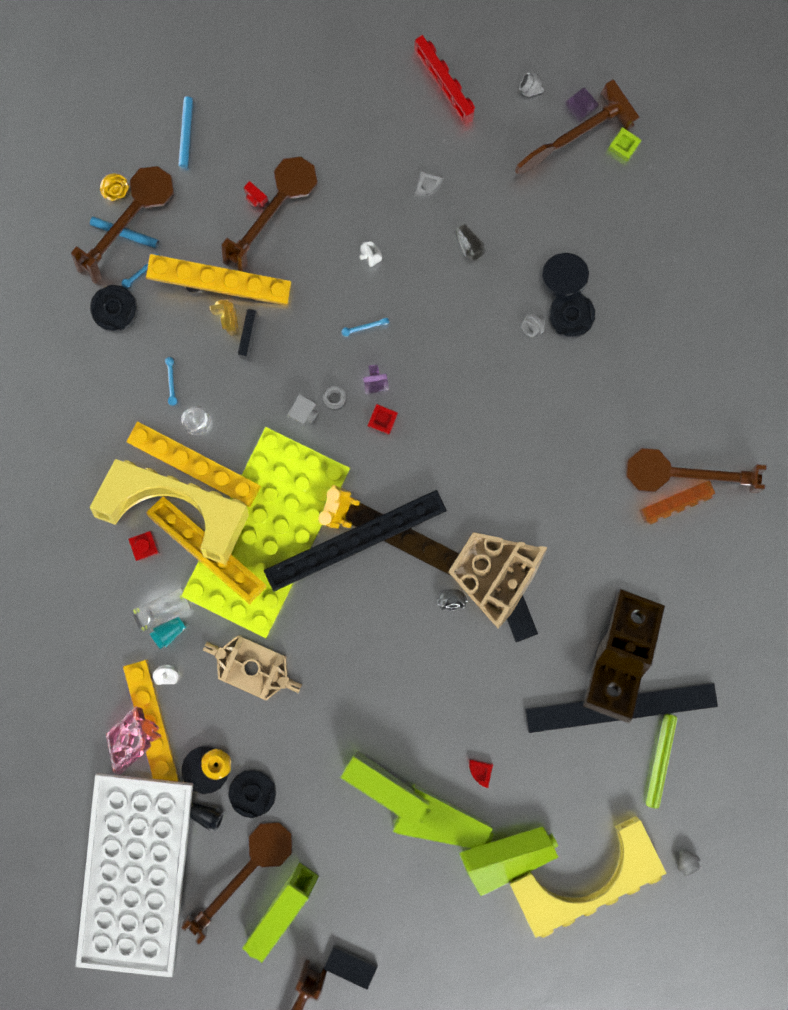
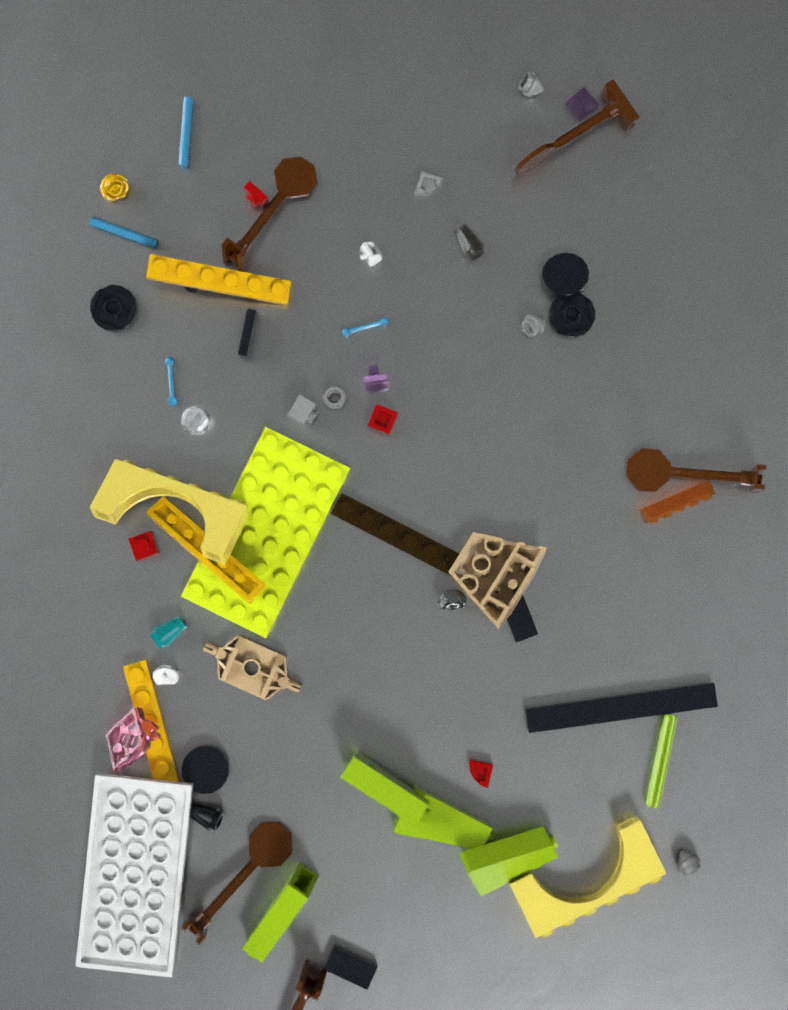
reddish brown piece [71,166,174,284] -> none
dark azure hinge [121,254,160,289] -> none
yellow plate [126,421,261,507] -> none
clear slope [131,587,192,632] -> none
yellow plate [201,749,231,780] -> none
clear yellow bracket [209,300,239,336] -> none
black tile [228,769,277,818] -> none
black tile [263,490,447,592] -> none
yellow piece [319,485,360,529] -> none
red plate [414,35,475,125] -> none
dark brown bracket [583,589,665,723] -> none
lime tile [608,127,642,162] -> none

